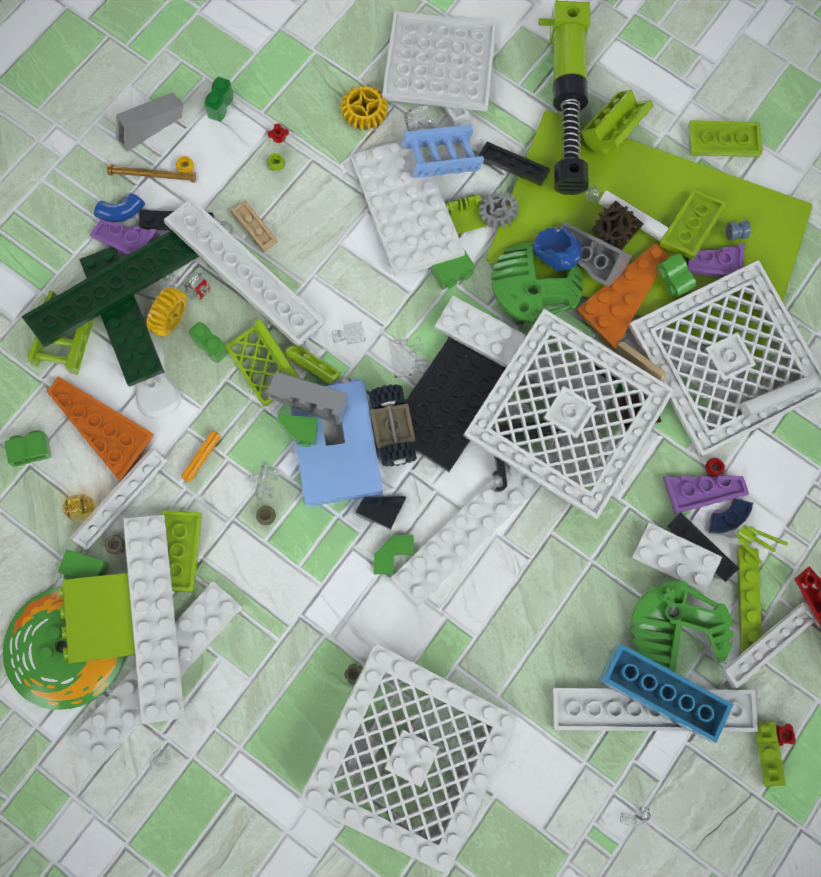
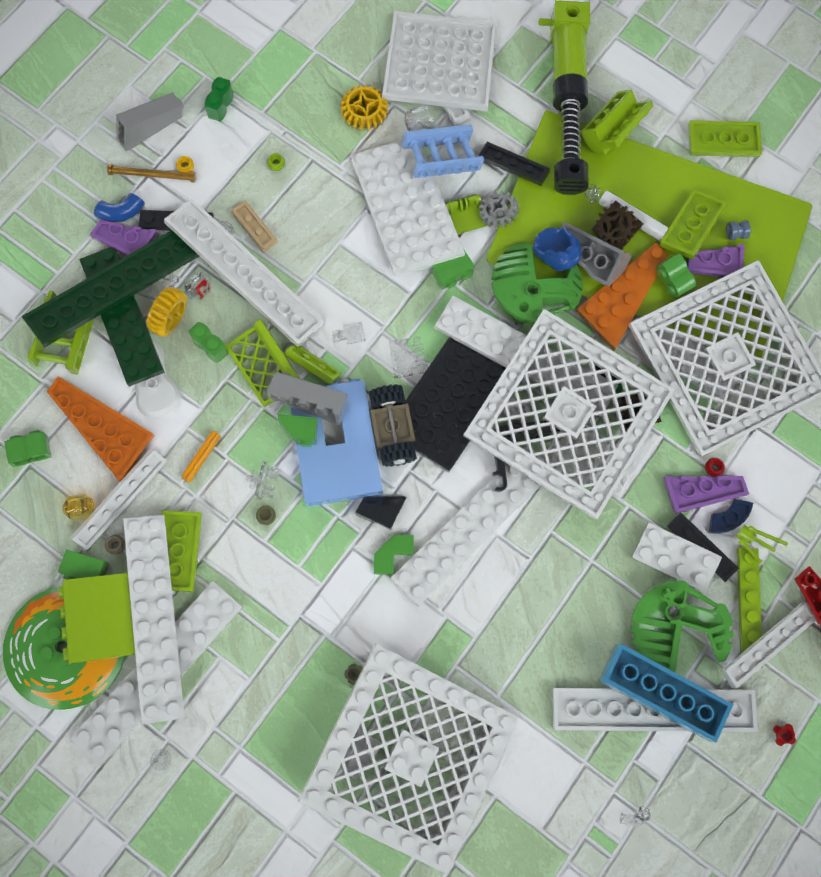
red plate [268,124,289,143] -> none
tan tile [617,341,666,383] -> none
white brick [741,375,819,419] -> none
lime plate [755,721,786,787] -> none

